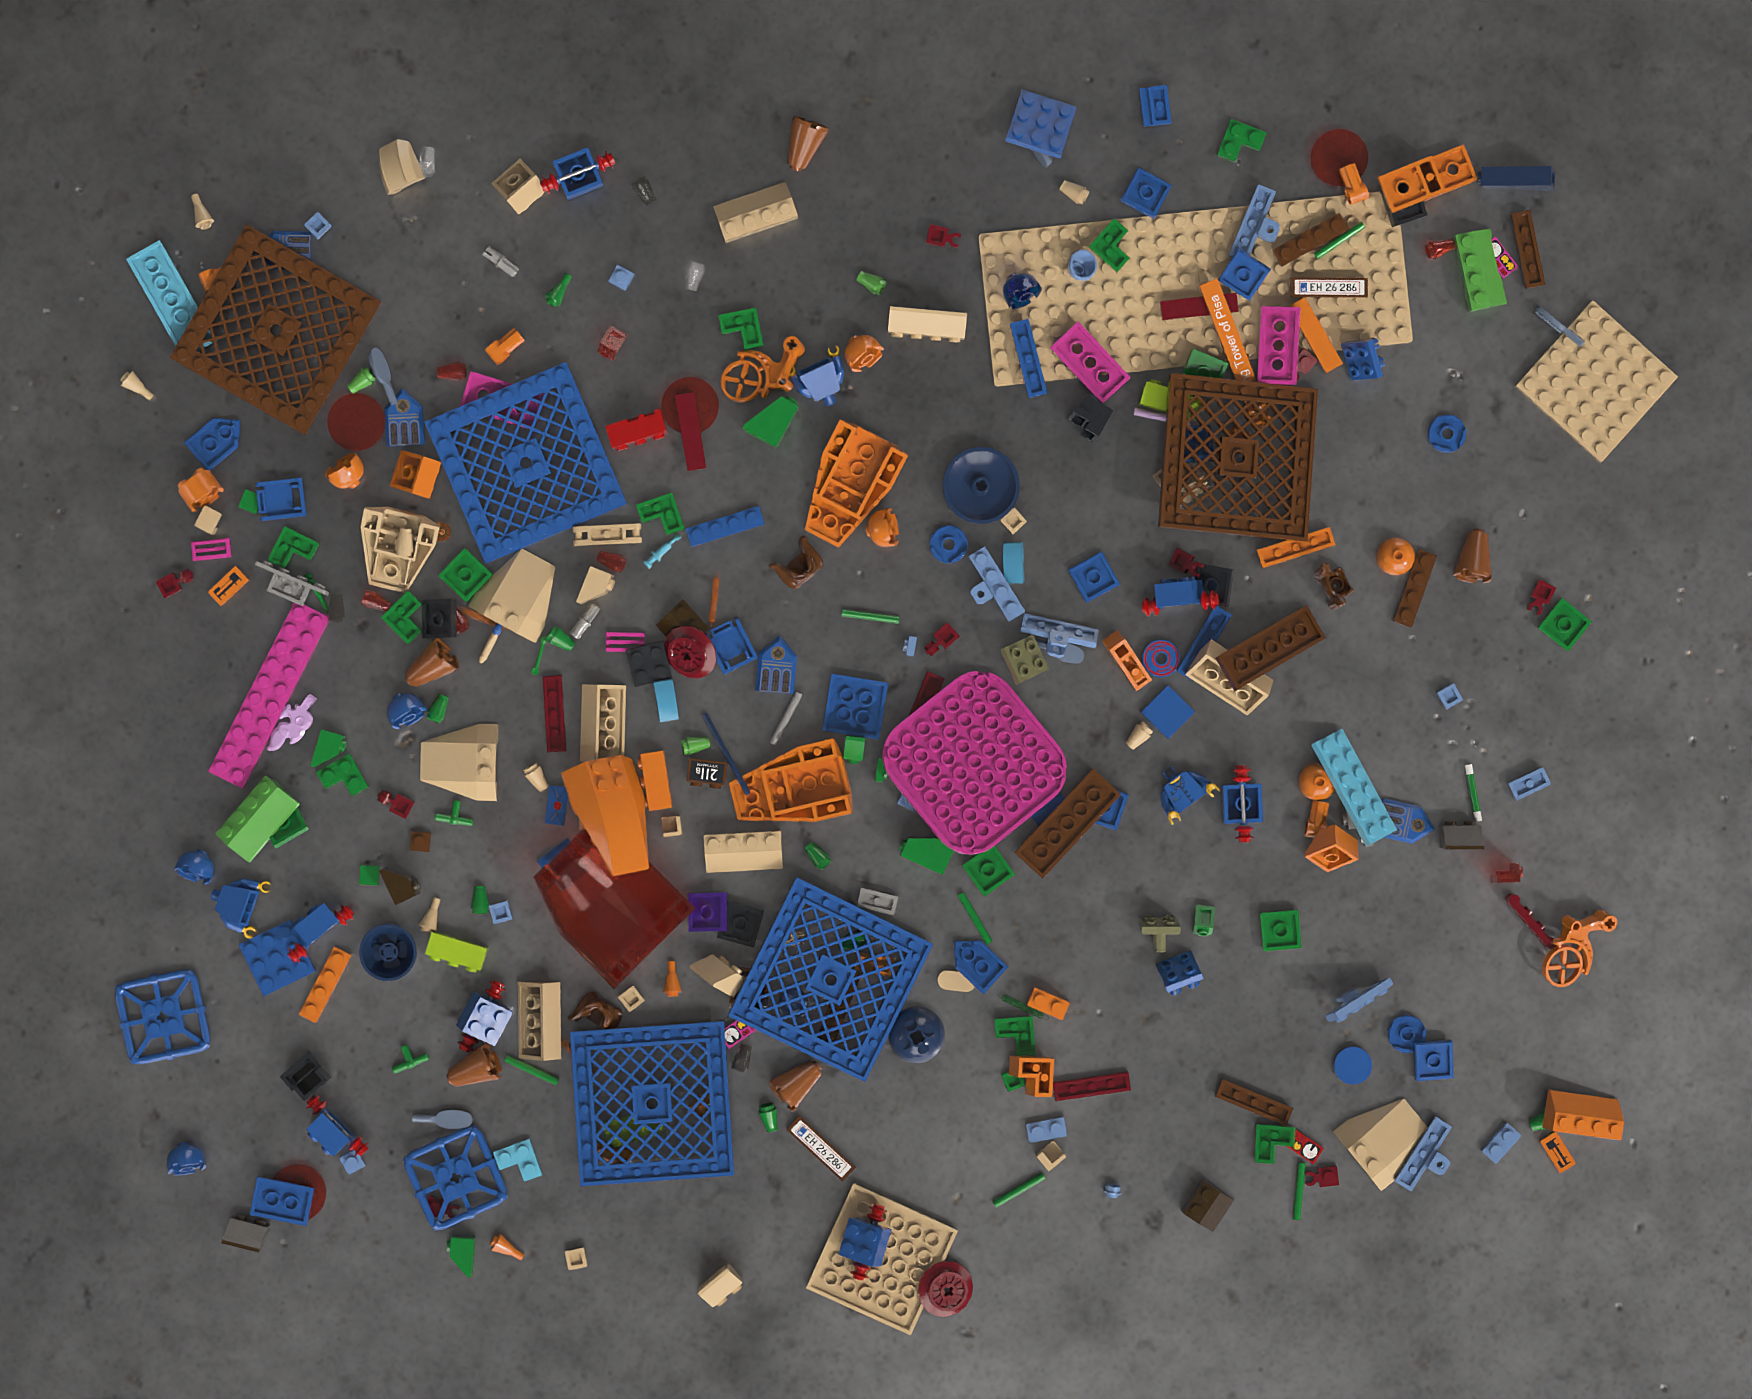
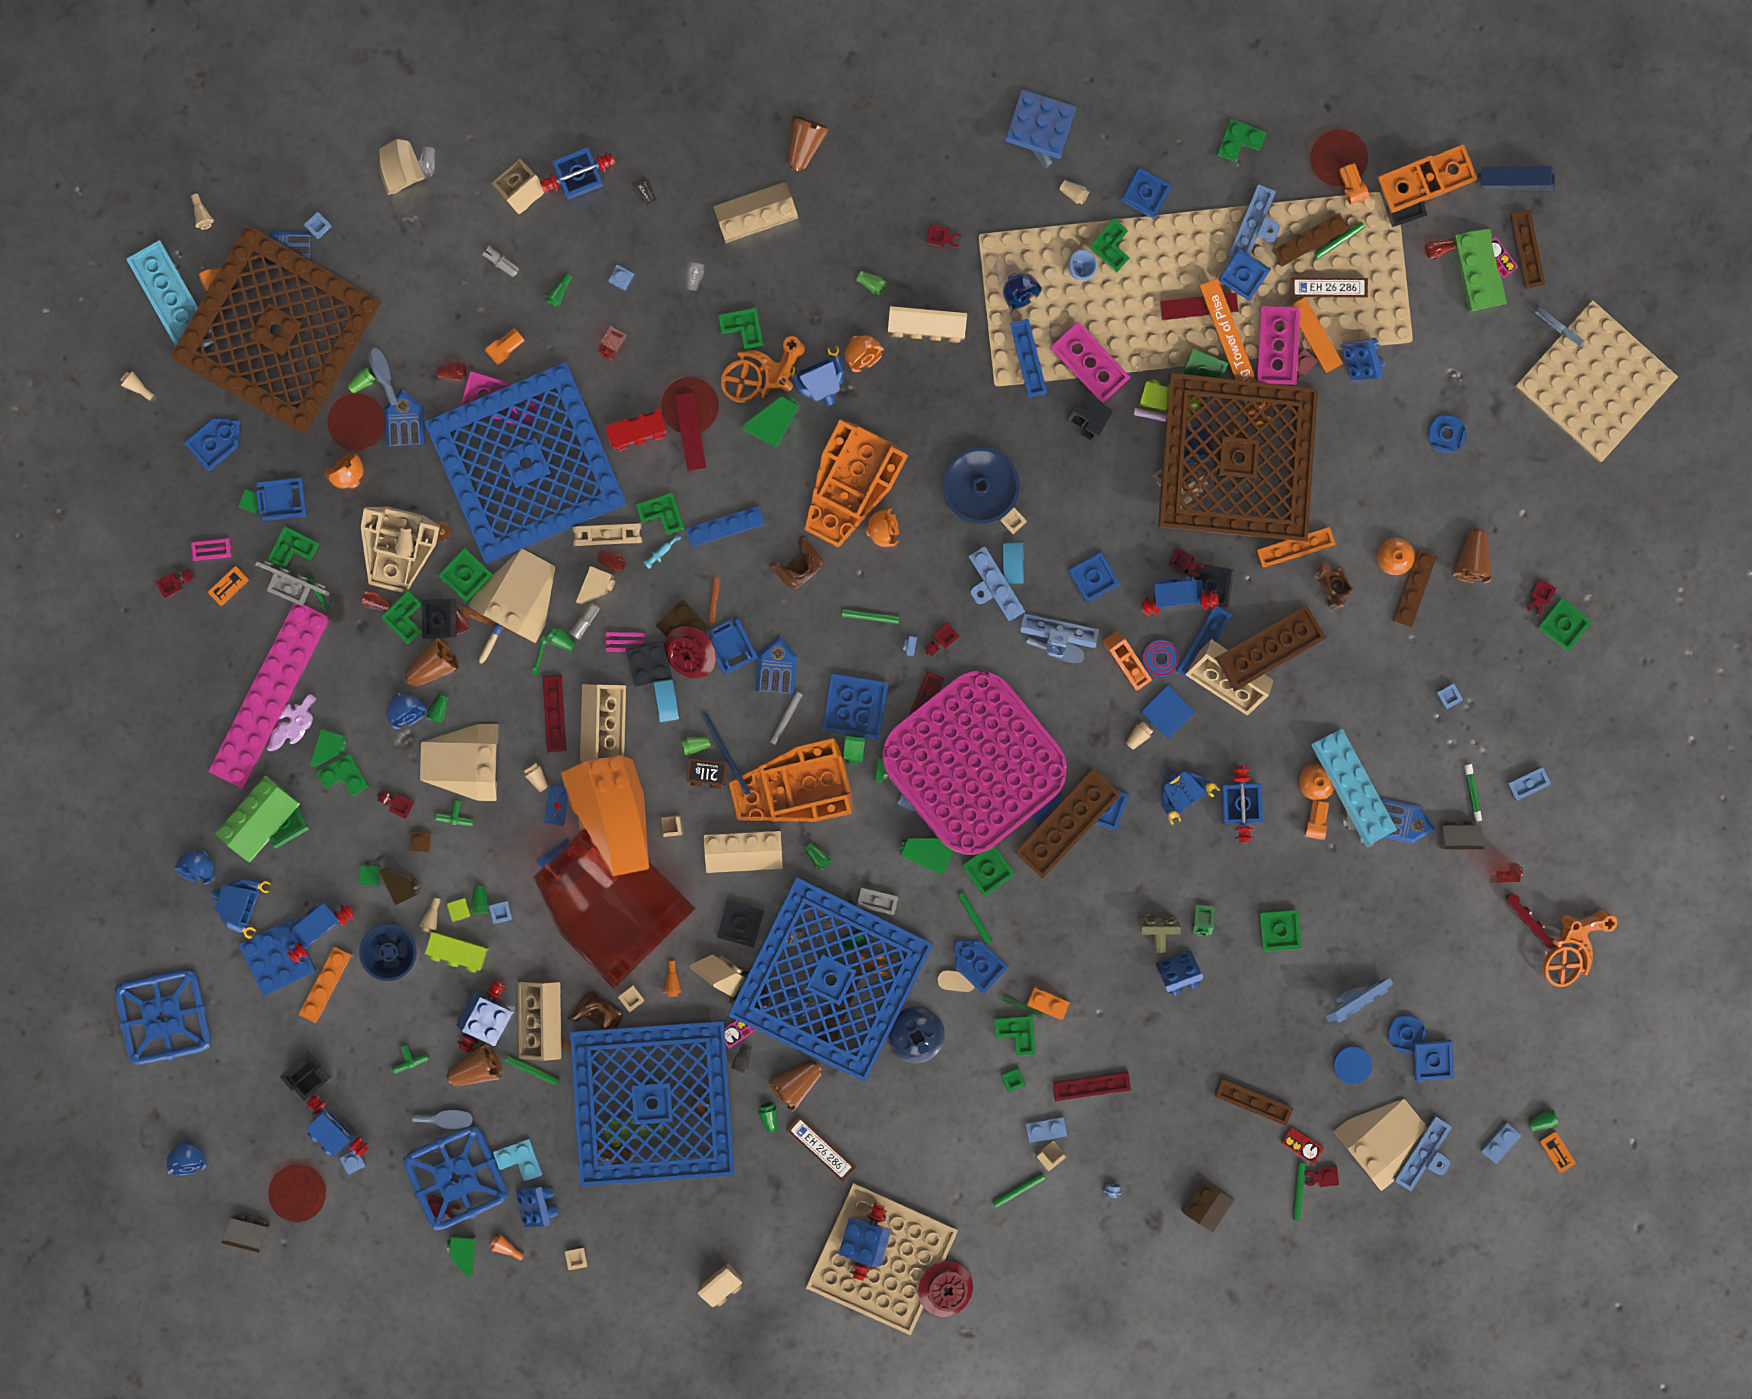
orange brick [177,468,224,512] -> none
tan panel [194,505,222,535] -> none
blue plate [250,1176,315,1226] -> none
orange slope [390,450,441,499] -> none
orange brick [637,750,673,811] -> none
dark purple plate [688,892,727,932] -> none
blue tile [930,525,968,564] -> none
olive plate [1000,635,1049,685] -> none
orange brick [1009,1055,1054,1097] -> none
blue plate [1139,85,1172,127] -> none
green plate [1255,1124,1296,1164] -> none
orange slope [1305,824,1359,872] -> none
orange slope [1542,1090,1624,1140] -> none
none -> lime tile [447,898,471,922]
none -> blue plate [516,1186,558,1227]

